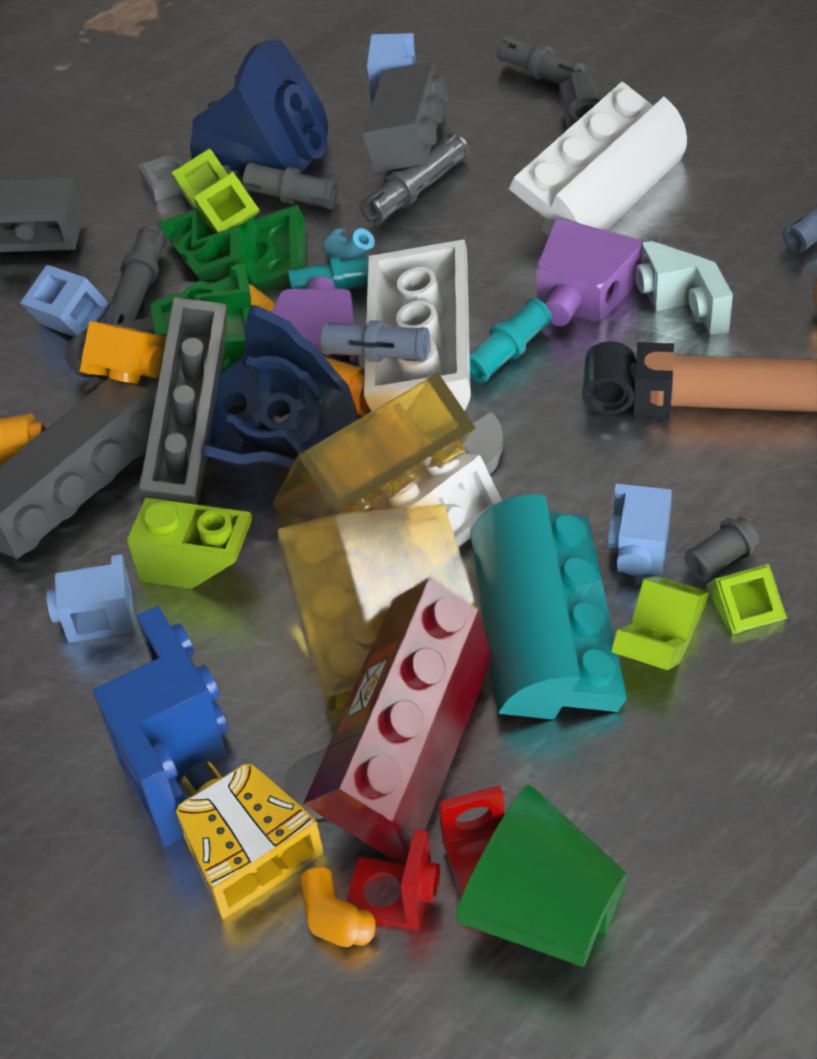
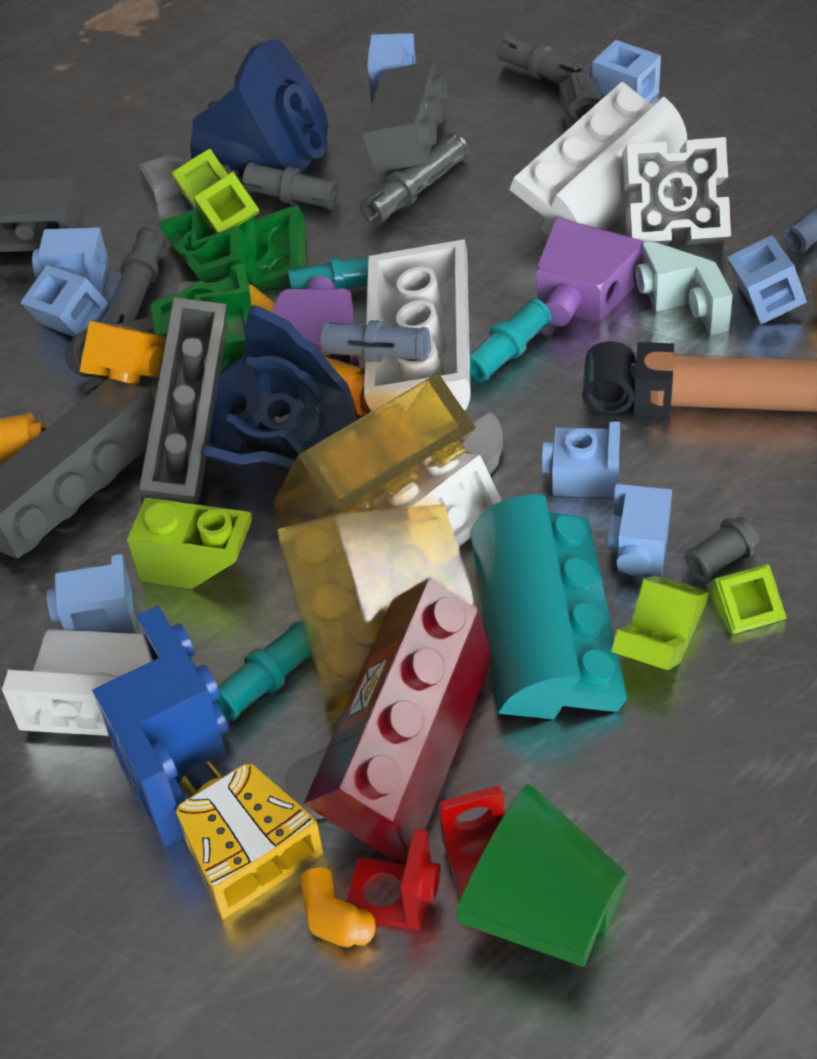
medium azure arm [323,228,375,261] -> none
none -> white bracket [2,629,151,736]
none -> light blue brick [32,227,109,295]
none -> teal pin [215,622,319,721]
none -> light blue brick [542,421,620,498]
none -> light blue brick [589,40,661,102]
none -> white brick [622,137,731,246]
none -> light blue brick [727,235,807,325]

